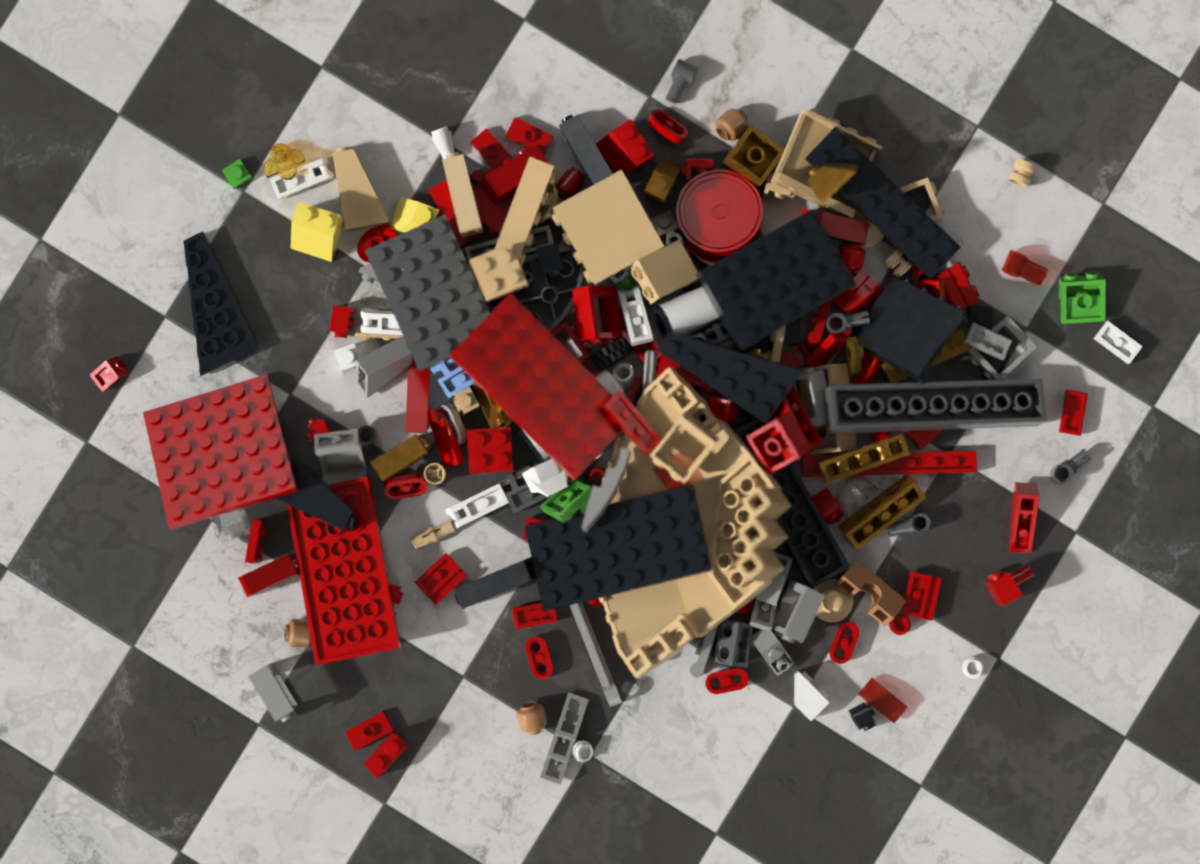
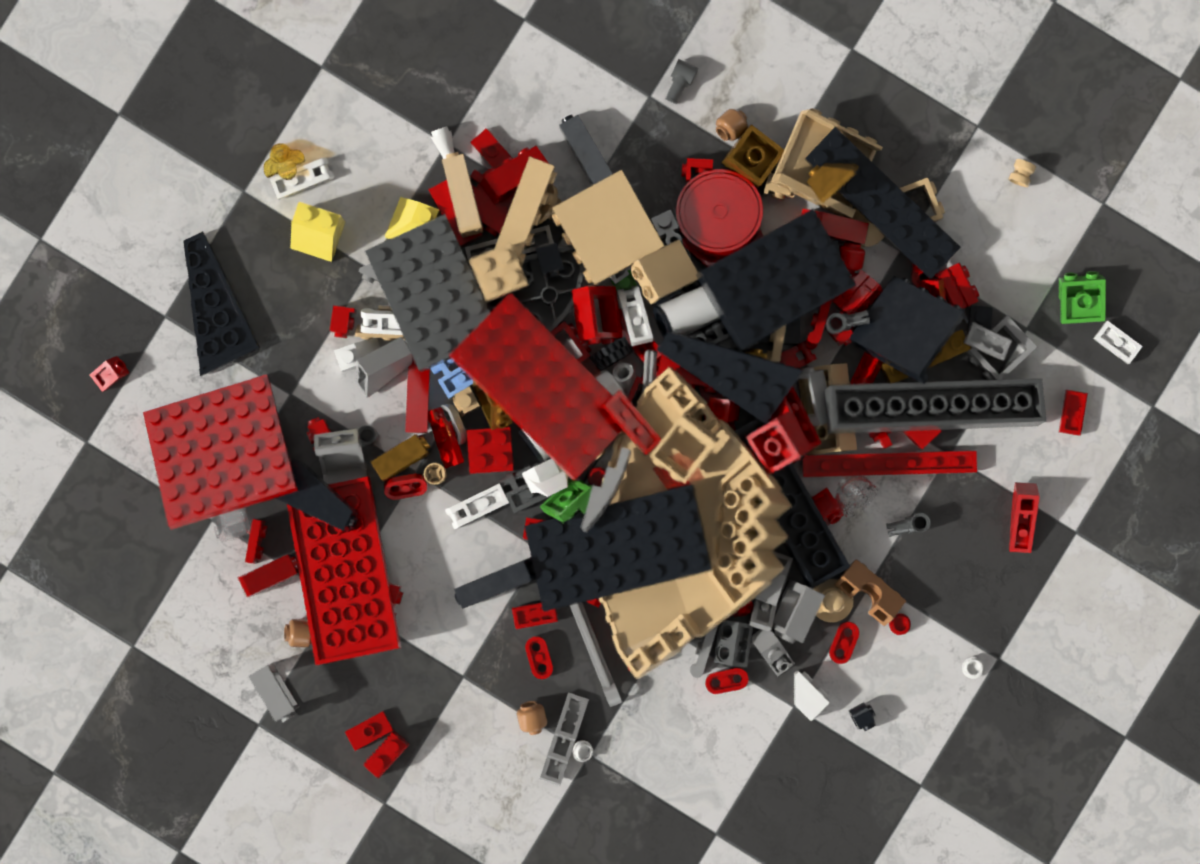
bright green plate [222,159,252,189] -> none
tan slope [332,147,390,232] -> none
red dish [357,225,397,263] -> none
tan pin [410,519,455,551] -> none
red plate [414,553,468,605] -> none
red plate [505,117,553,156] -> none
red brick [555,167,586,200] -> none
red slope [596,119,654,177] -> none
pearl gold slope [644,158,682,206] -> none
red plate [647,109,688,143] -> none
red plate [806,333,849,367] -> none
pearl gold brick [818,434,910,484] -> none
pearl gold brick [838,475,926,550] -> none
clear yellow plate [844,337,864,382] -> none
clear red slope [858,678,908,724] -> none
tan wheel [883,249,914,278] -> none
red plate [901,571,942,621] -> none
red brick [984,564,1034,606] -> none
clear red piece [1001,250,1048,286] -> none
dark grey pin [1050,449,1092,484] -> none

